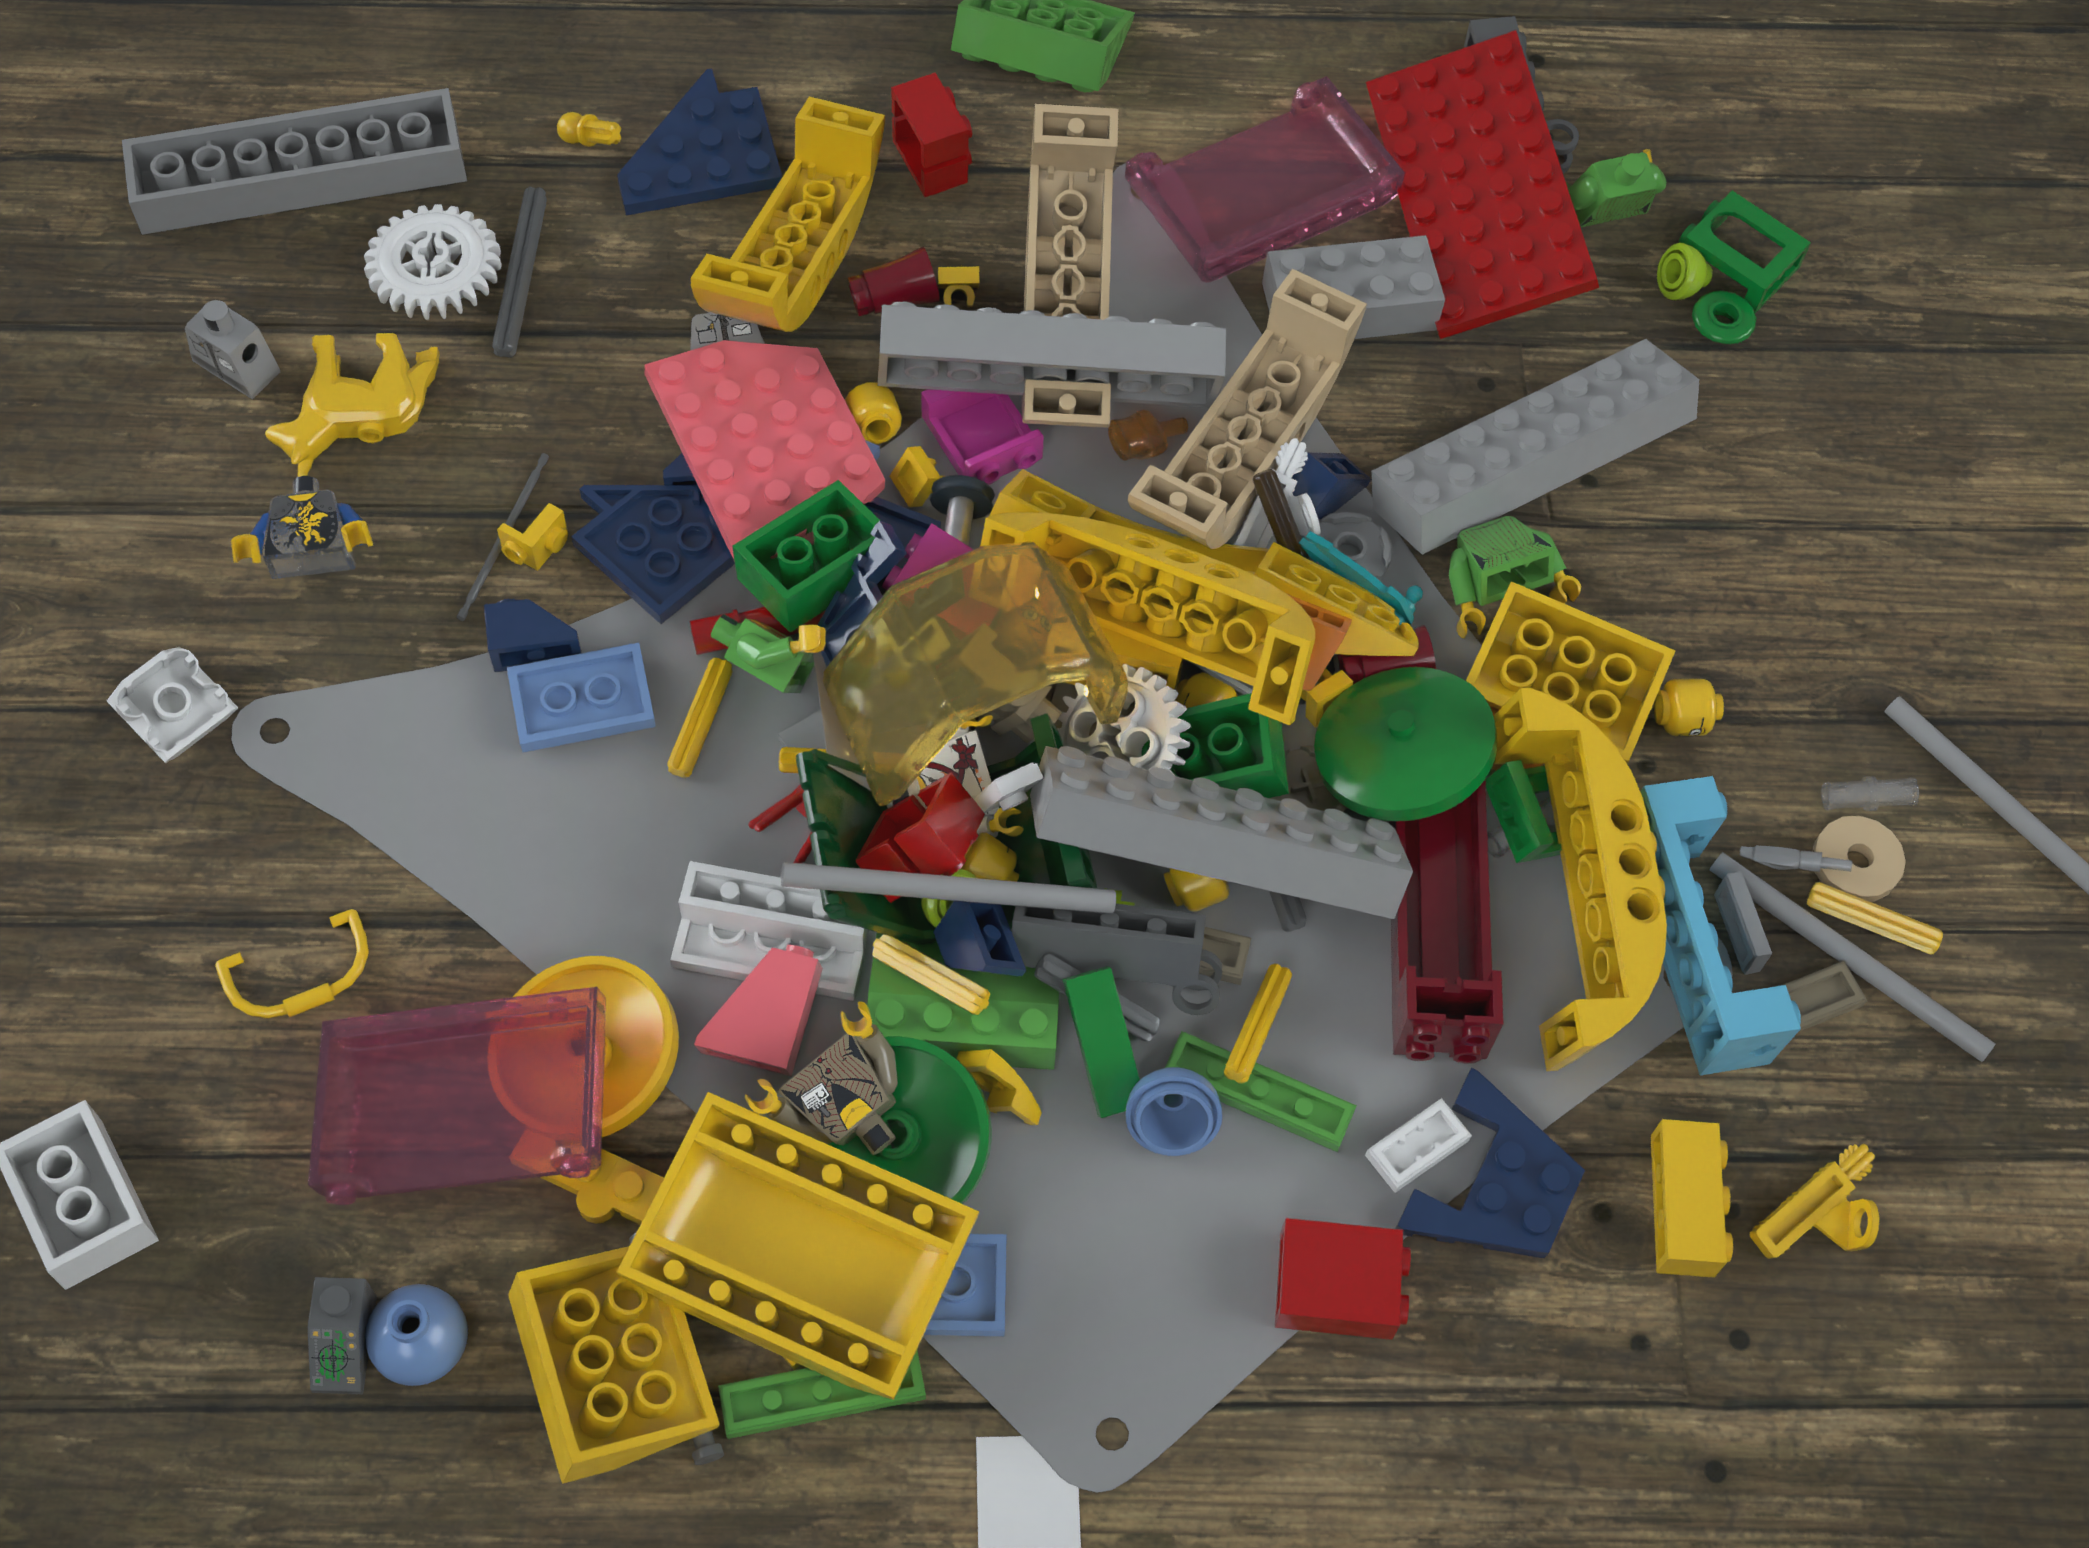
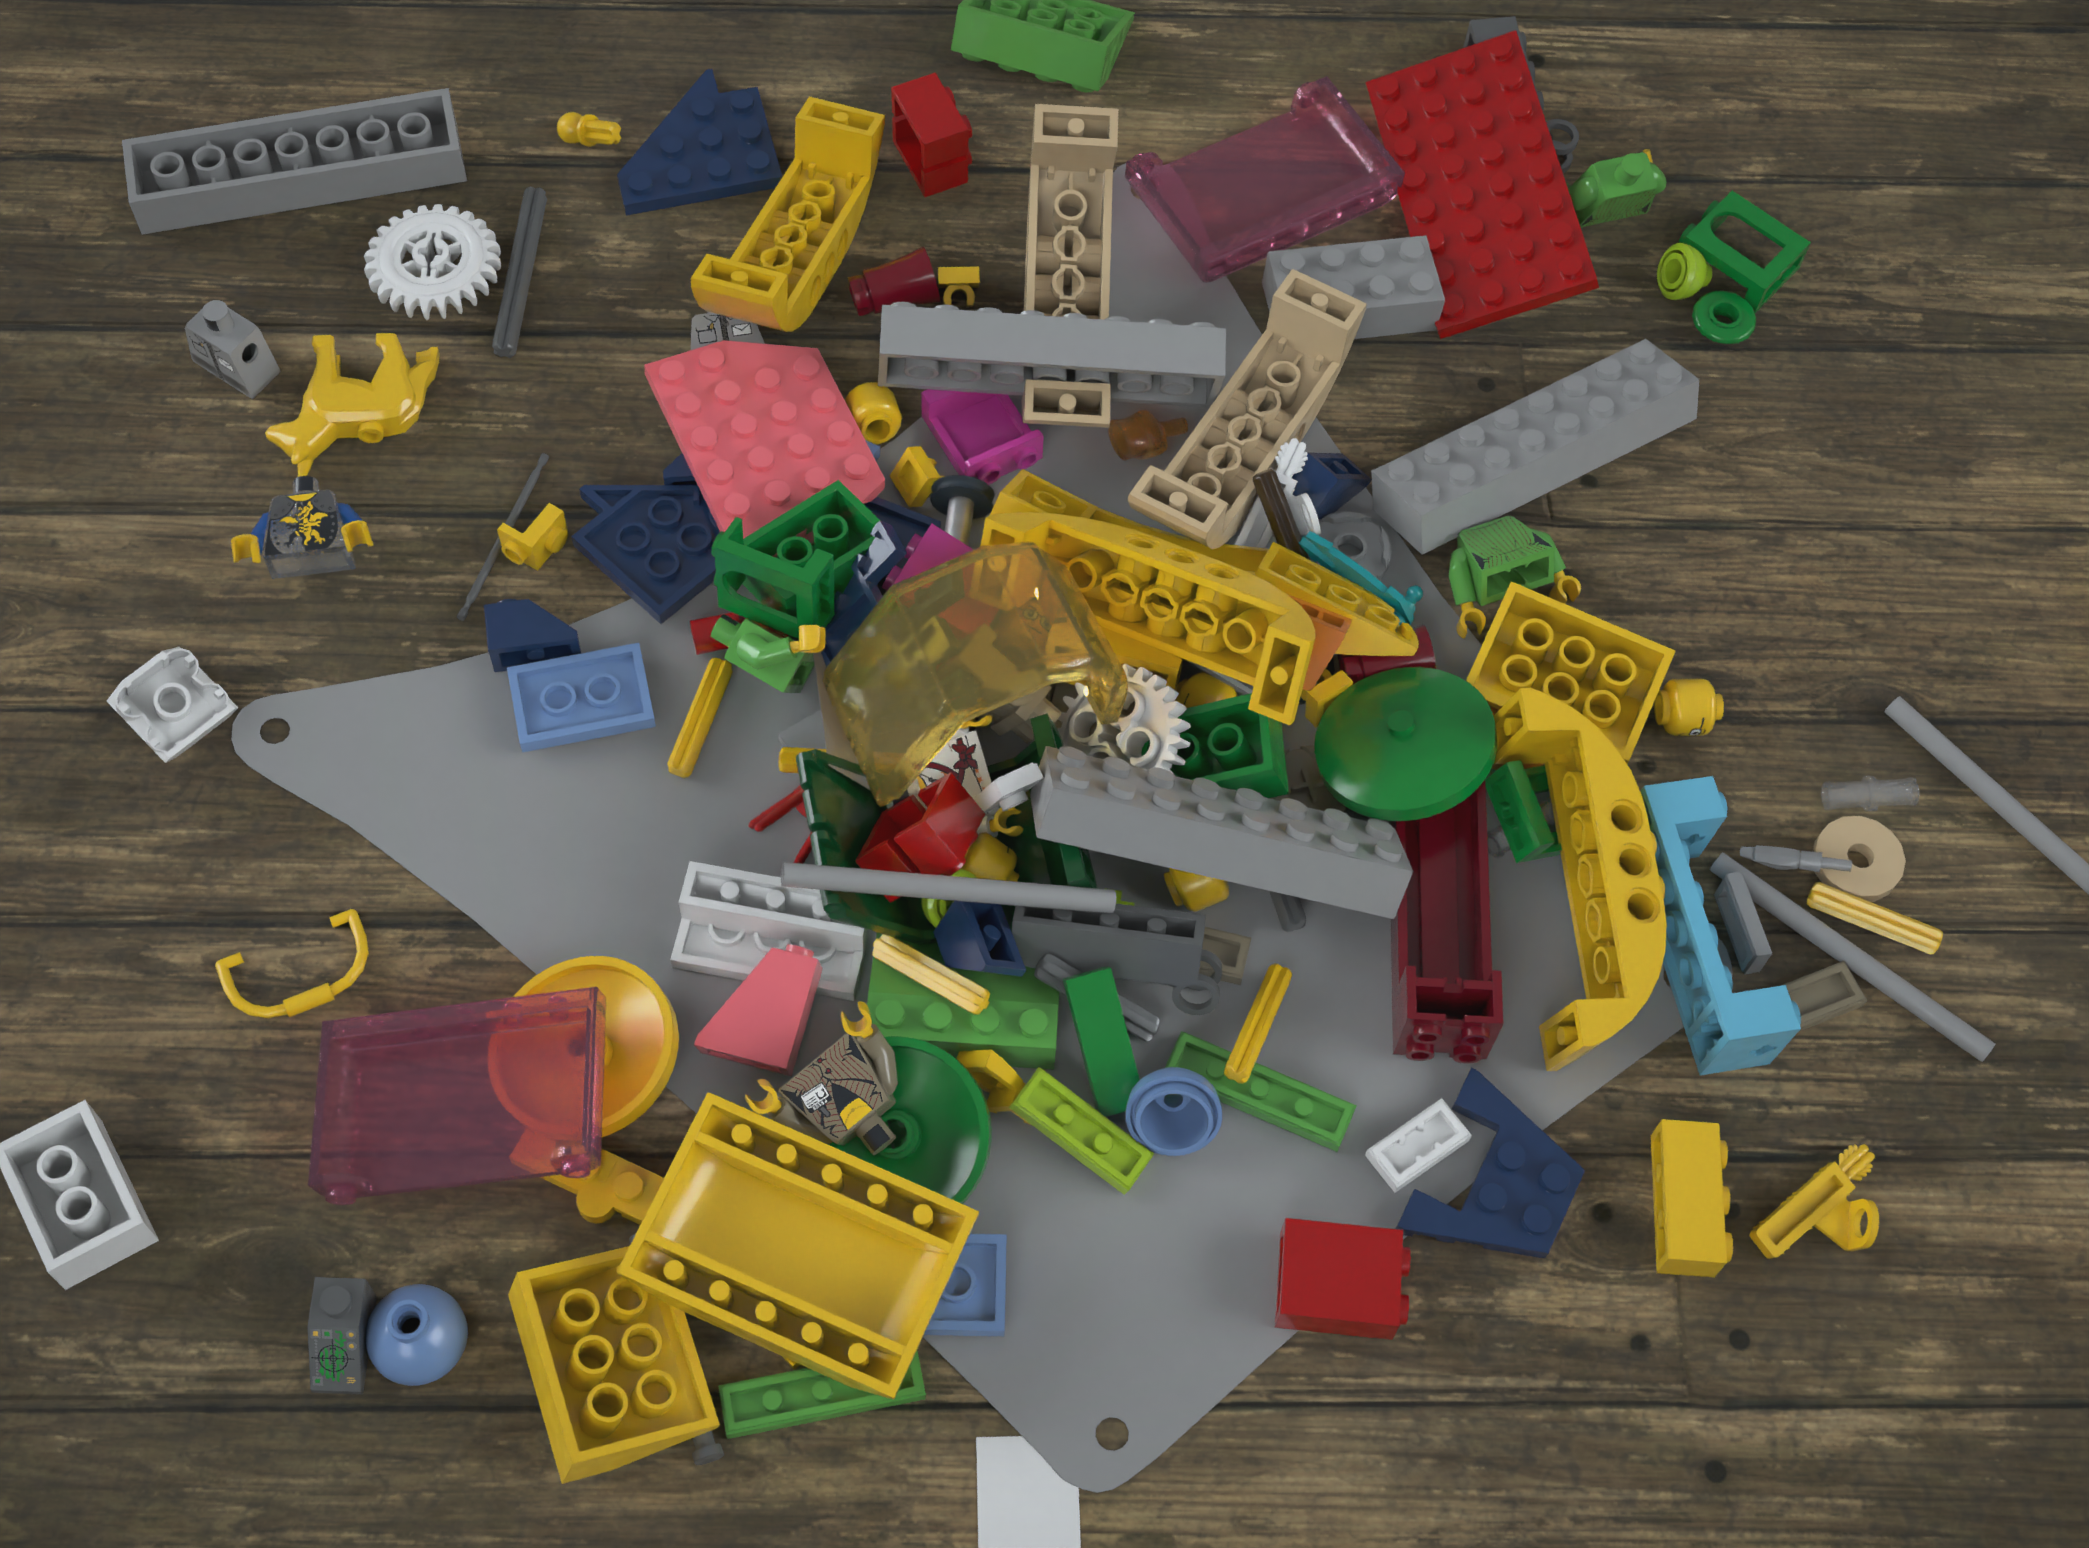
none -> green panel [711,517,834,639]
none -> lime tile [1009,1067,1154,1195]

